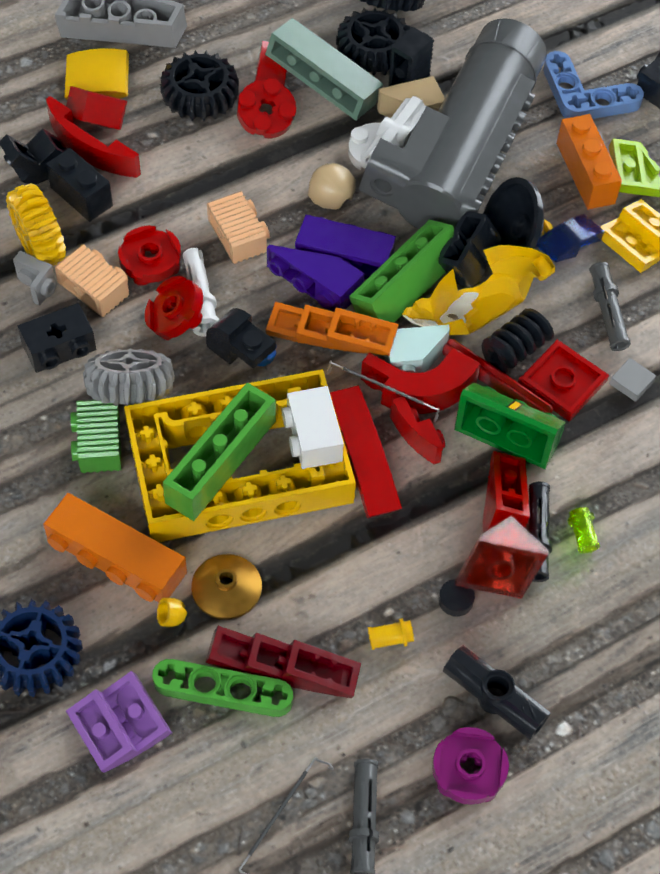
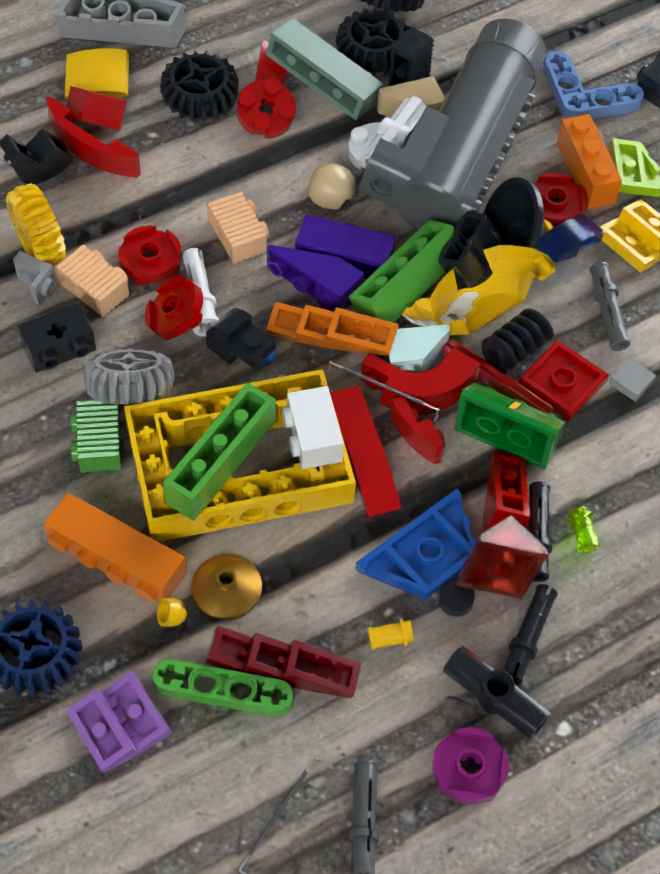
black brick [46,148,113,222] -> none
none -> blue wing [355,489,479,600]
none -> black pin [503,584,558,686]
none -> red plate [534,172,587,227]

